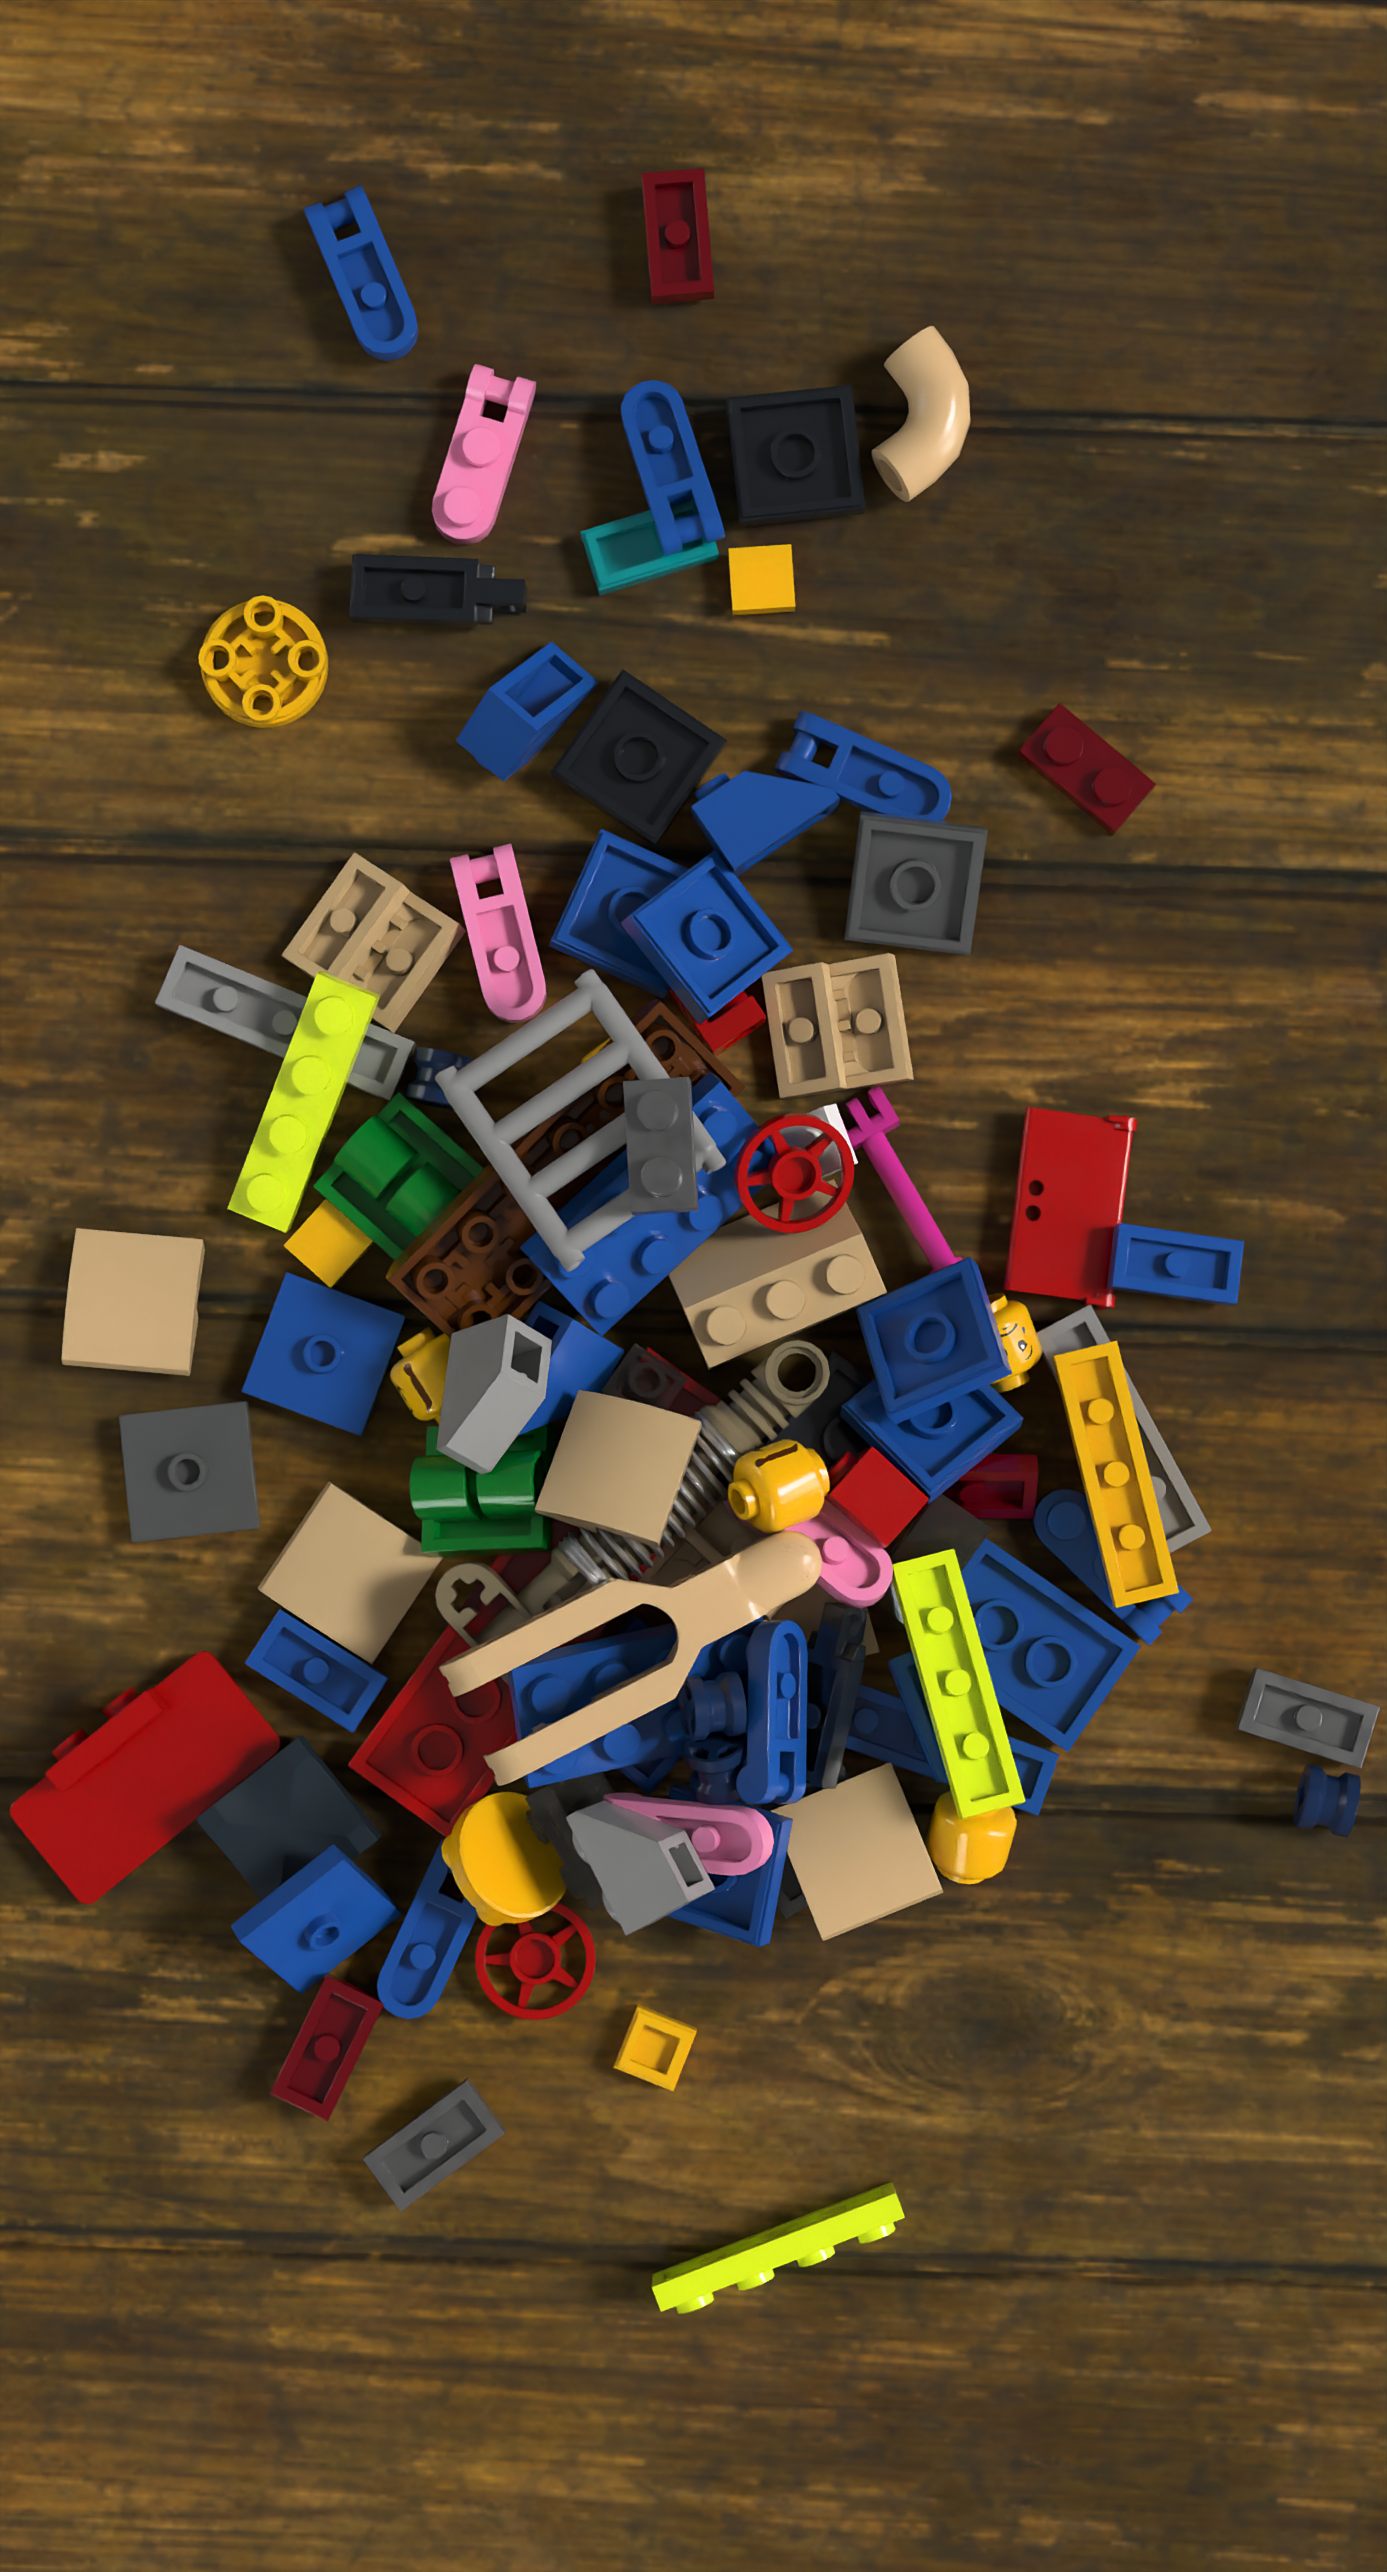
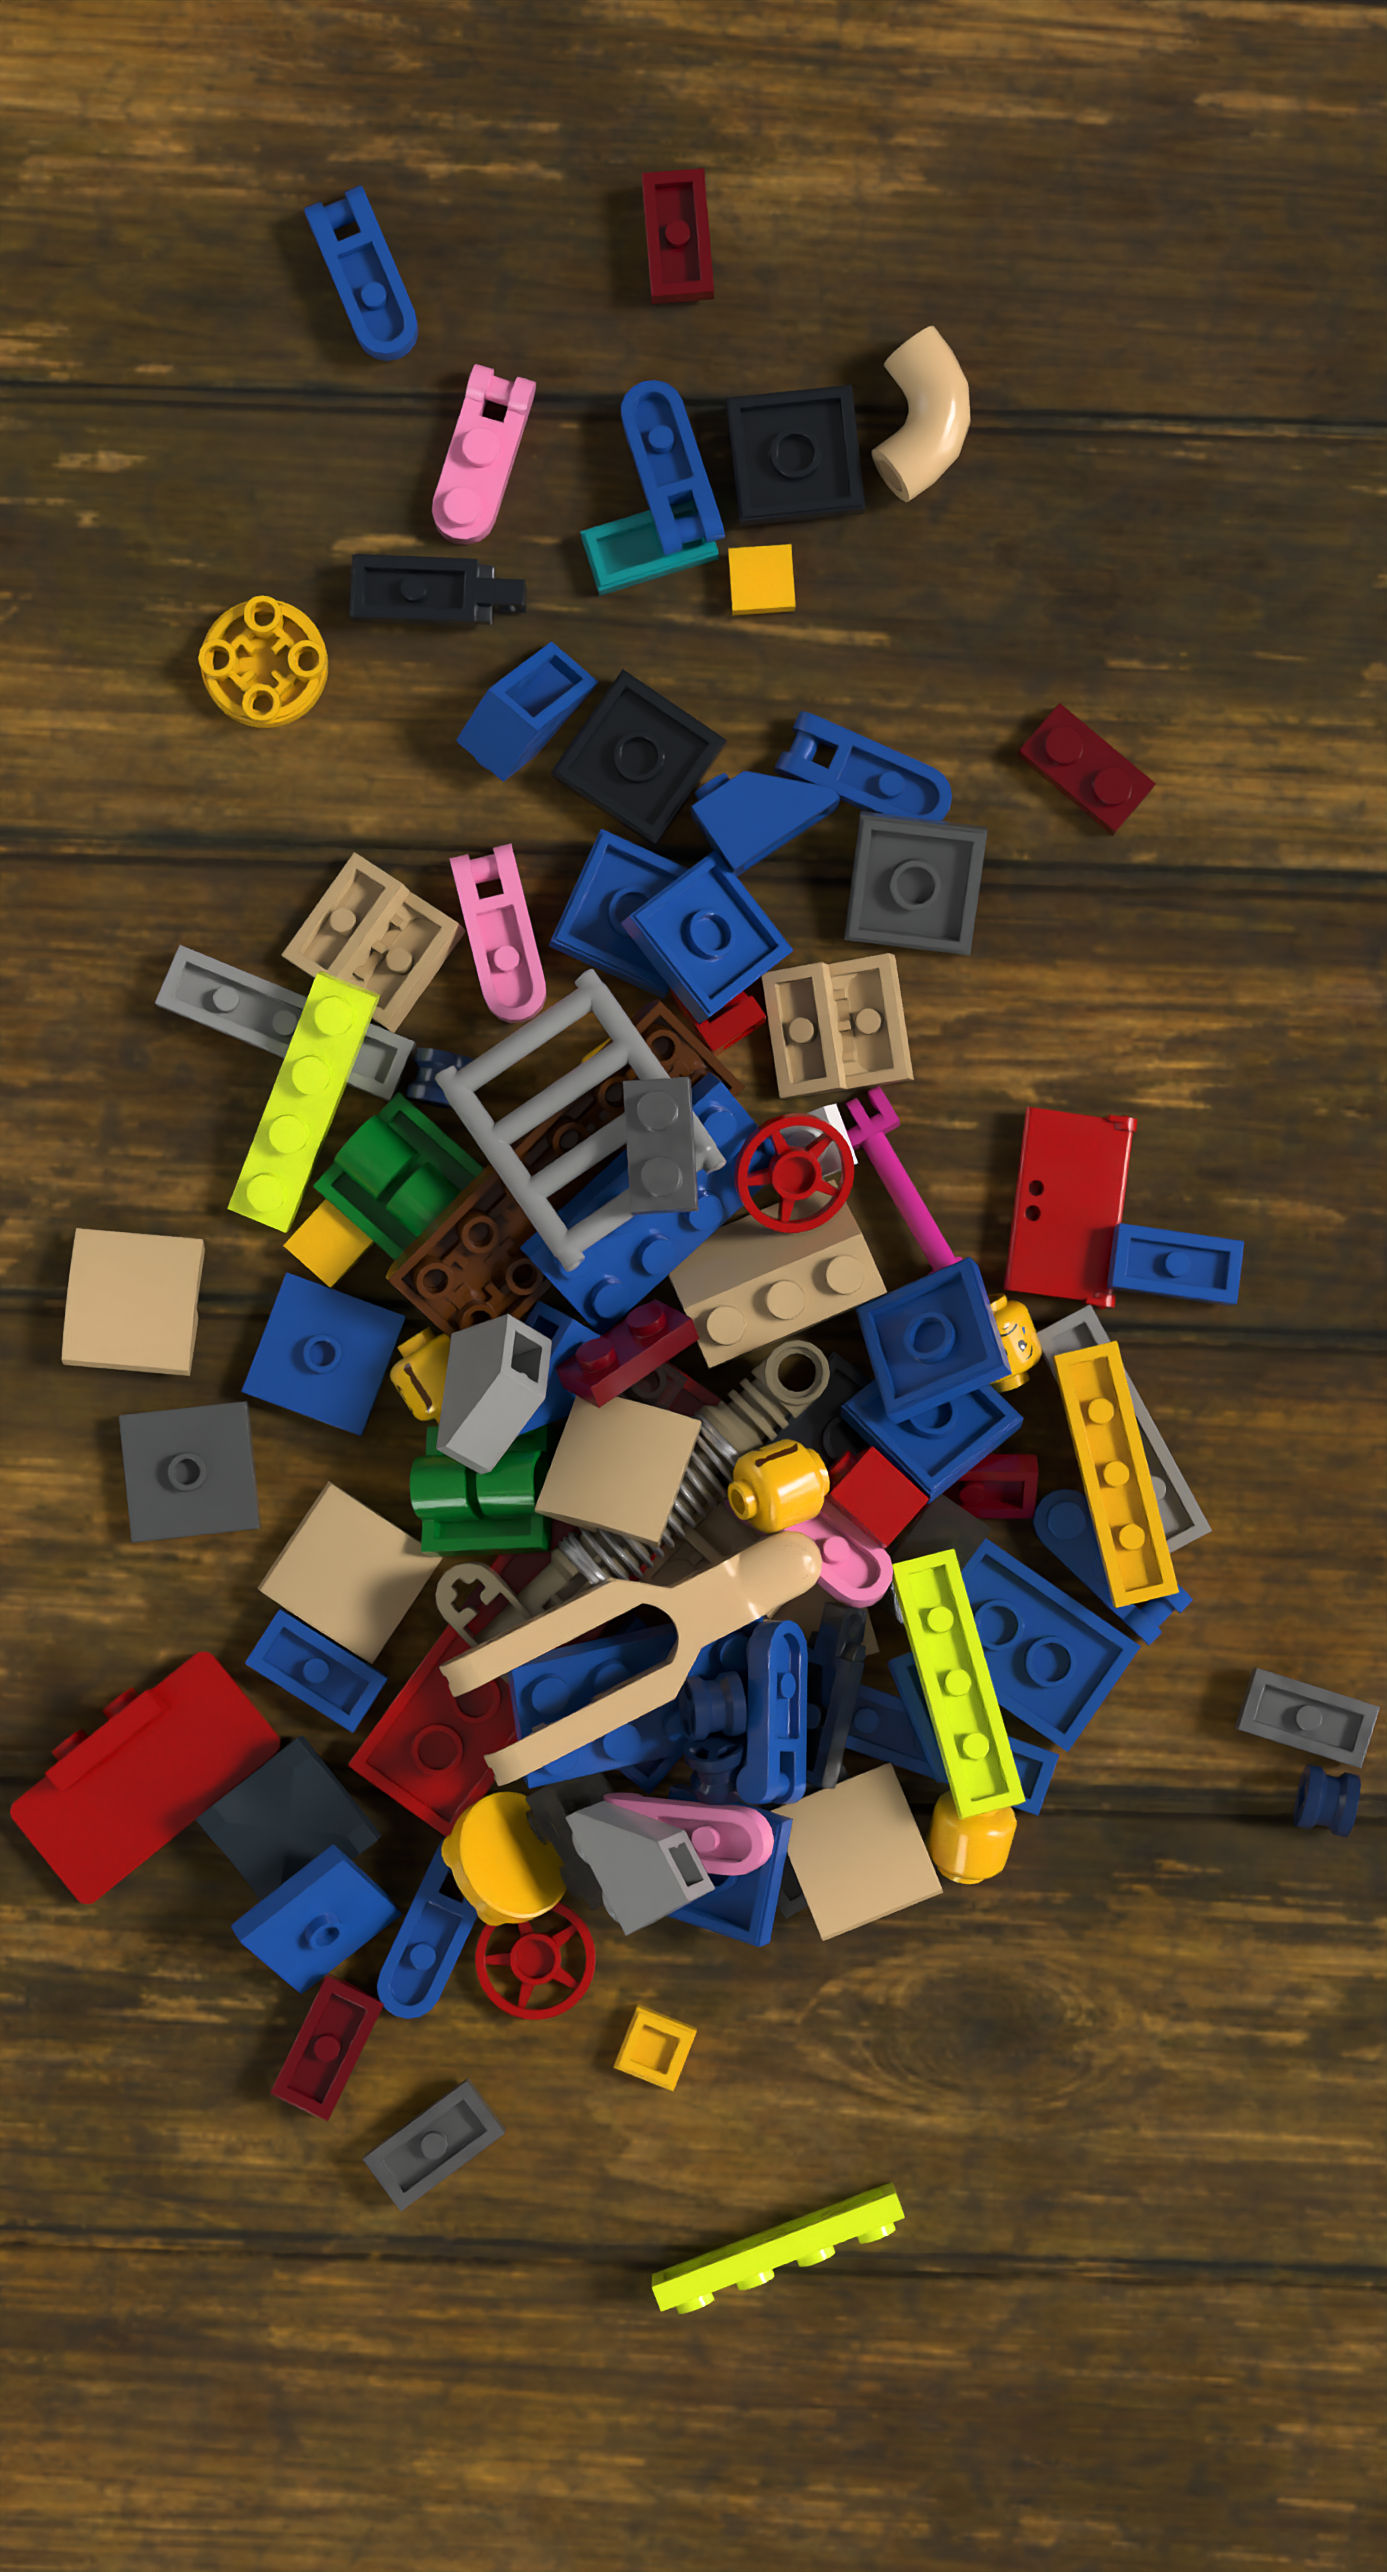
none -> dark red plate [555,1299,699,1408]

